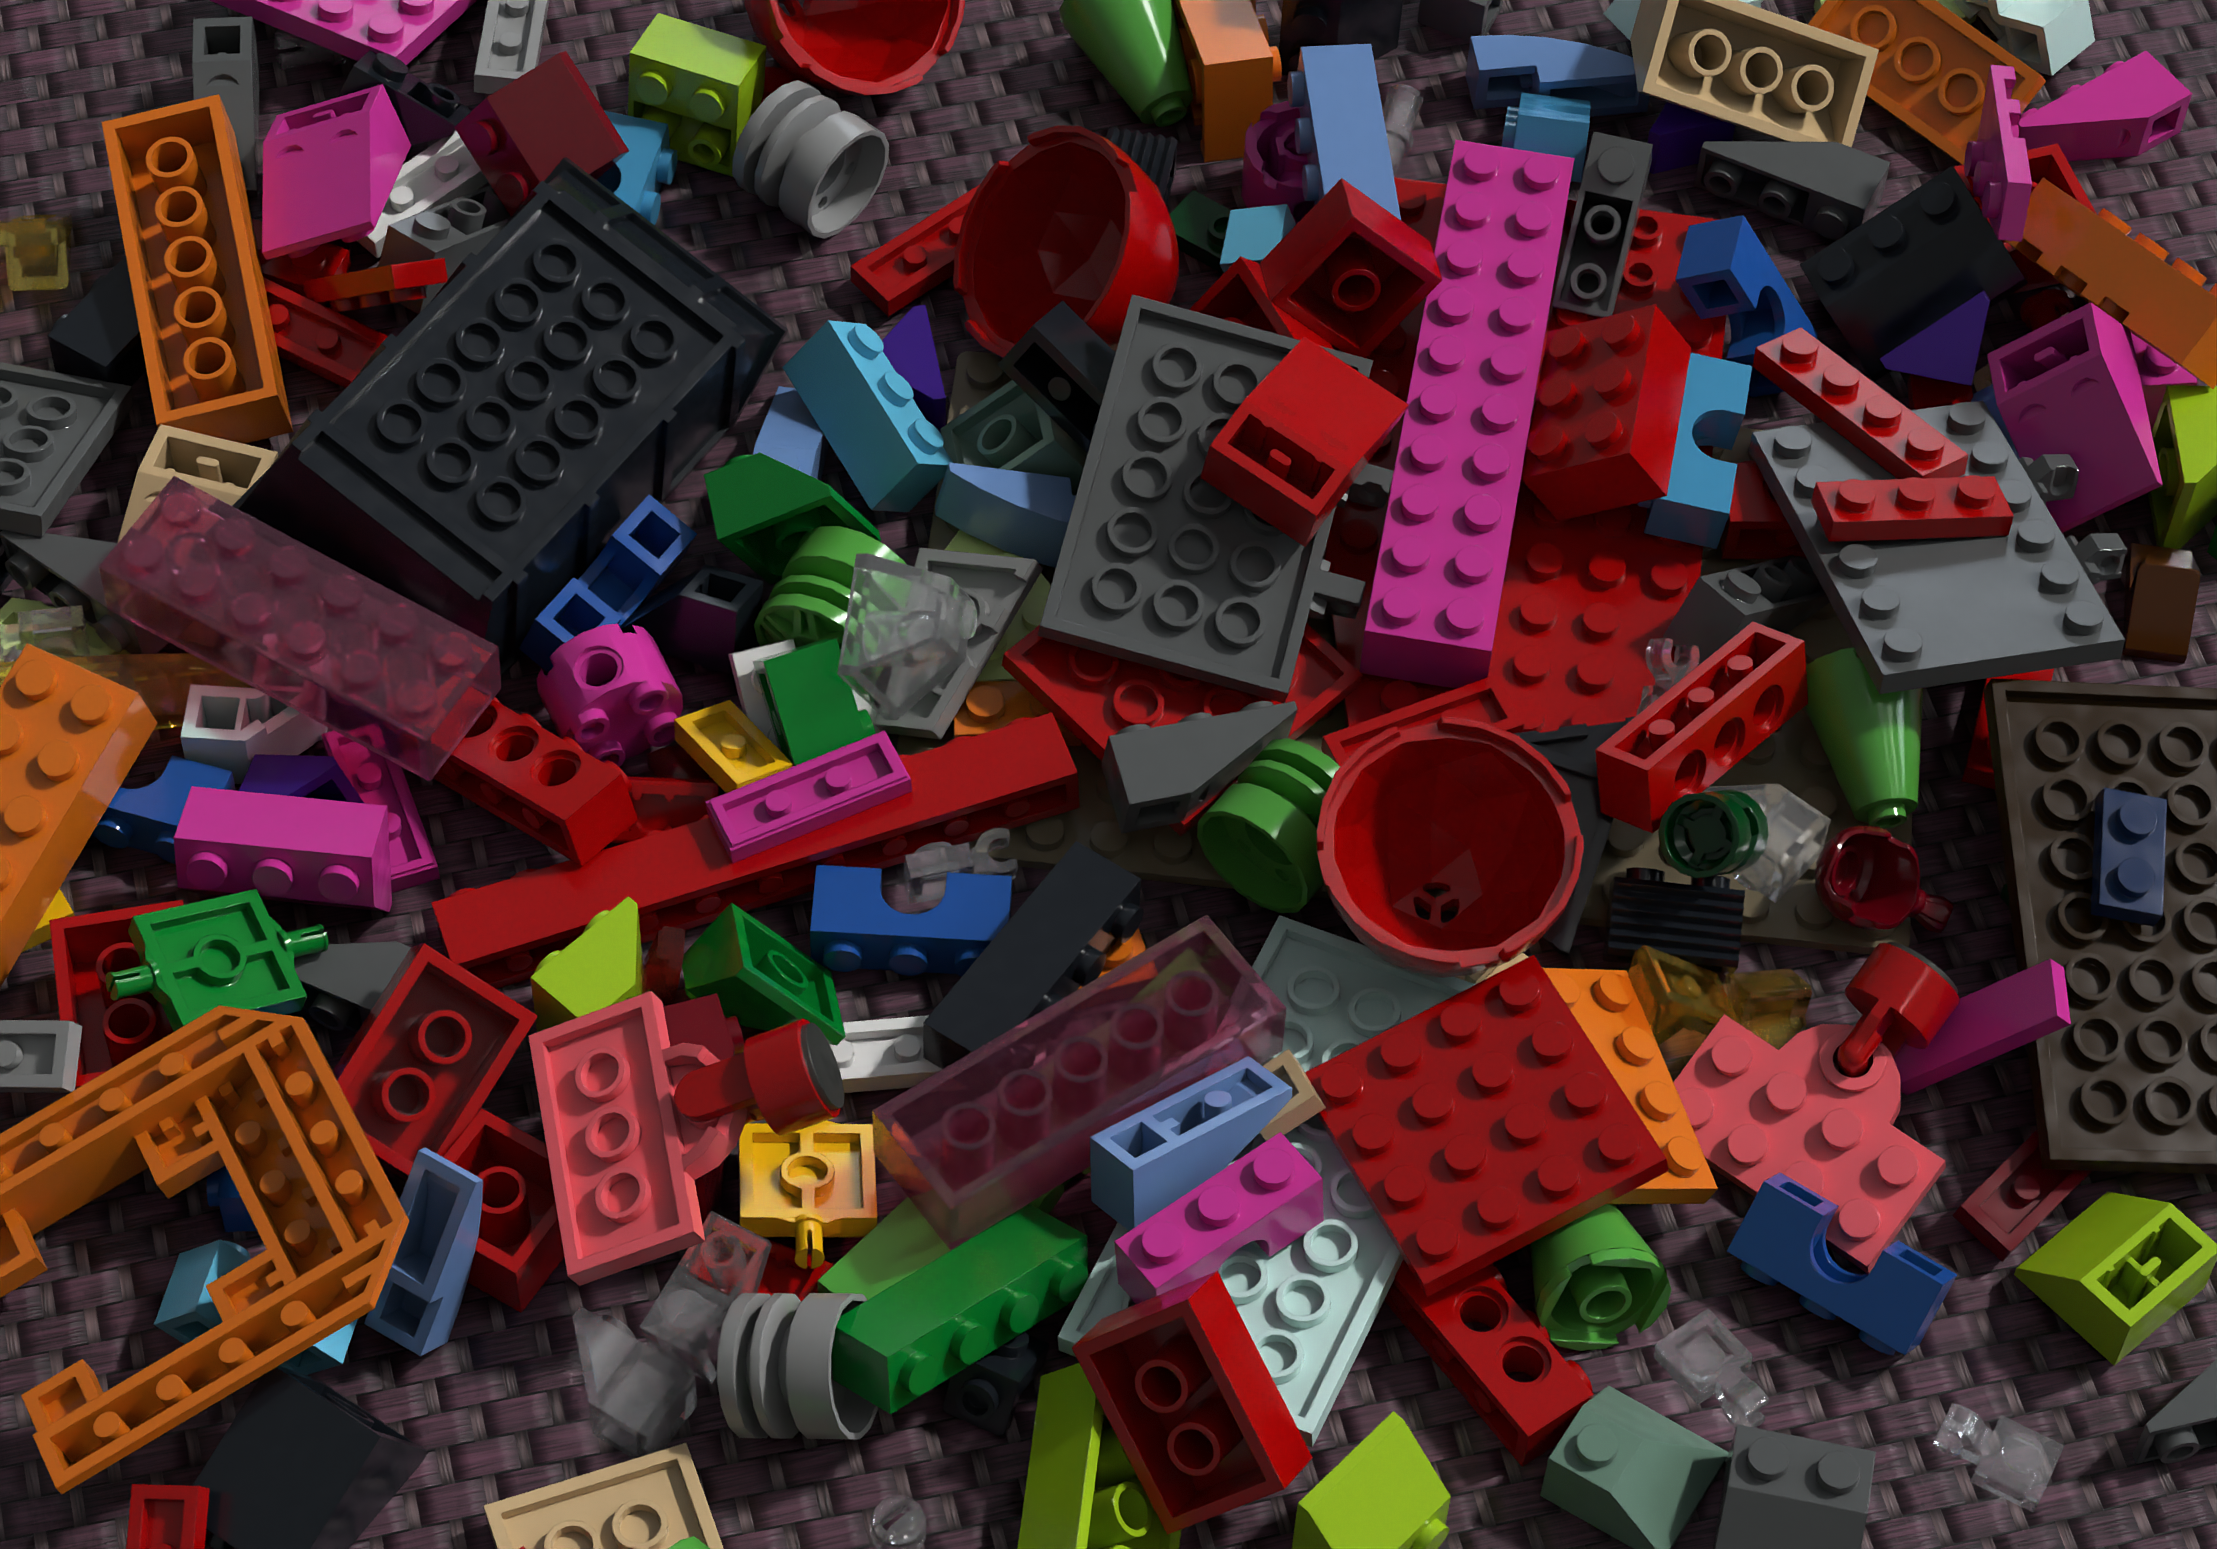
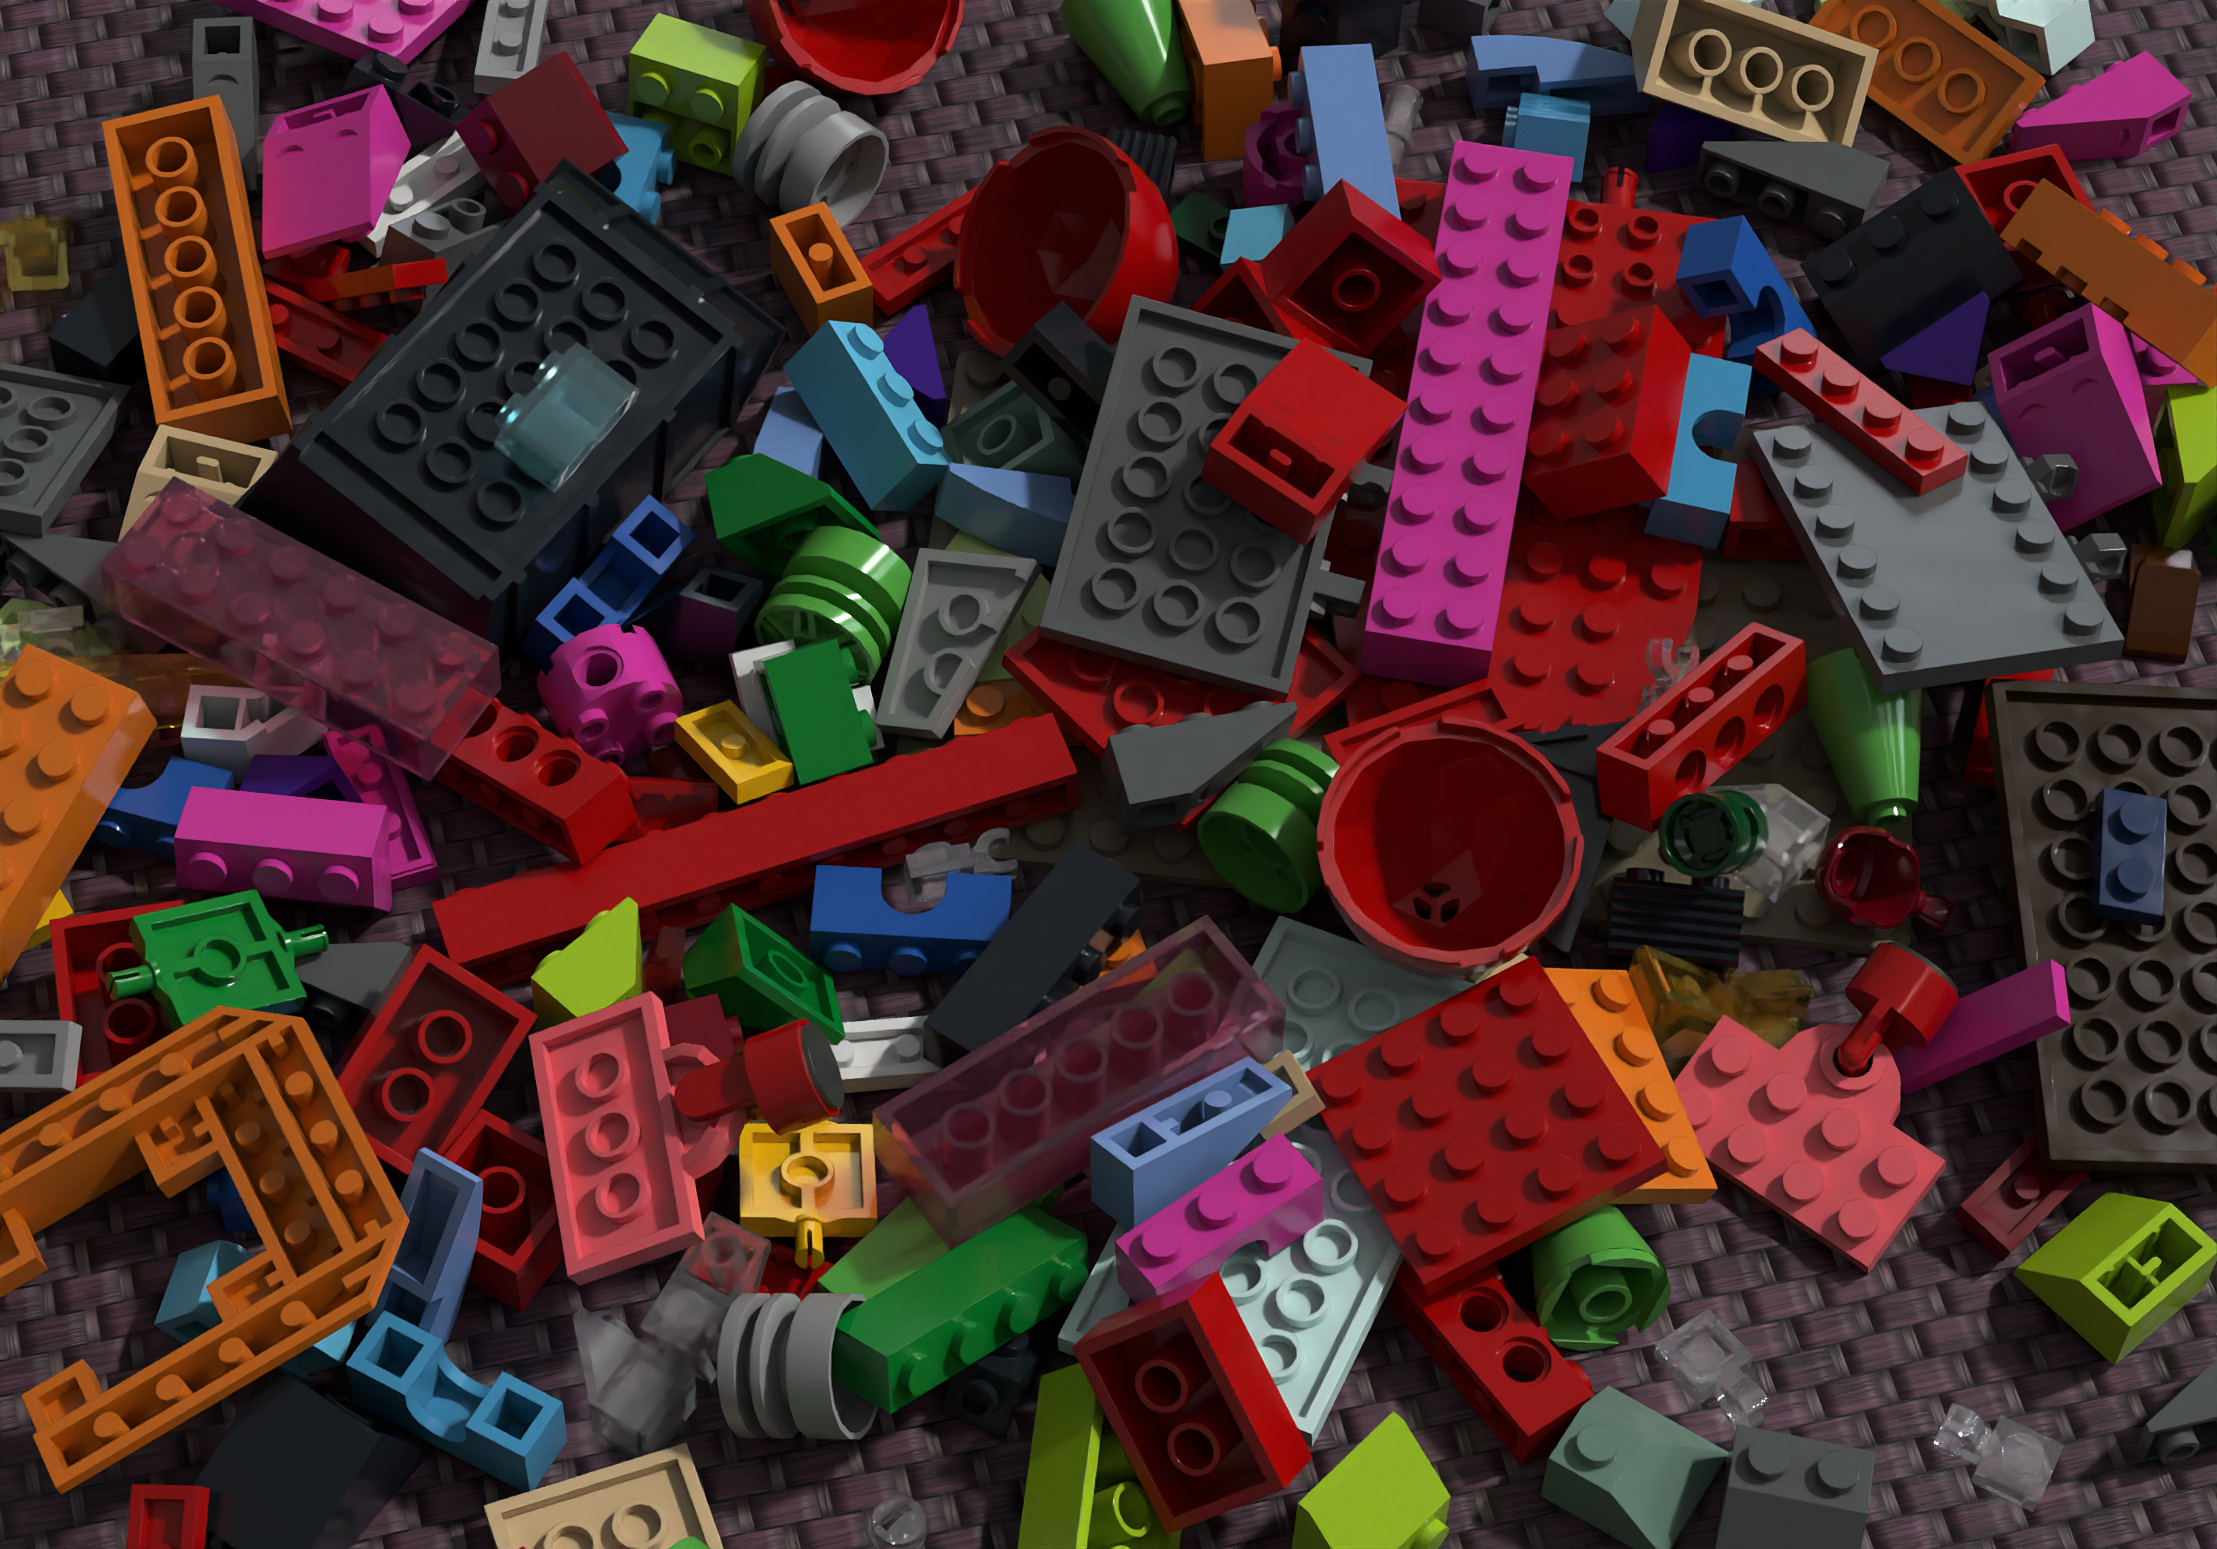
dark pink tile [705,730,912,863] -> none
clear slope [837,553,977,720] -> none
dark grey slope [1552,132,1653,318] -> none
dark grey slope [1663,555,1830,666] -> none
blue arch [1727,1172,1957,1355] -> none
red plate [1811,475,2014,542] -> none
dark pink wing [1964,65,2032,242] -> none
none -> dark azure arch [346,1310,568,1493]
none -> clear light blue brick [494,342,637,493]
none -> orange brick [769,201,873,337]

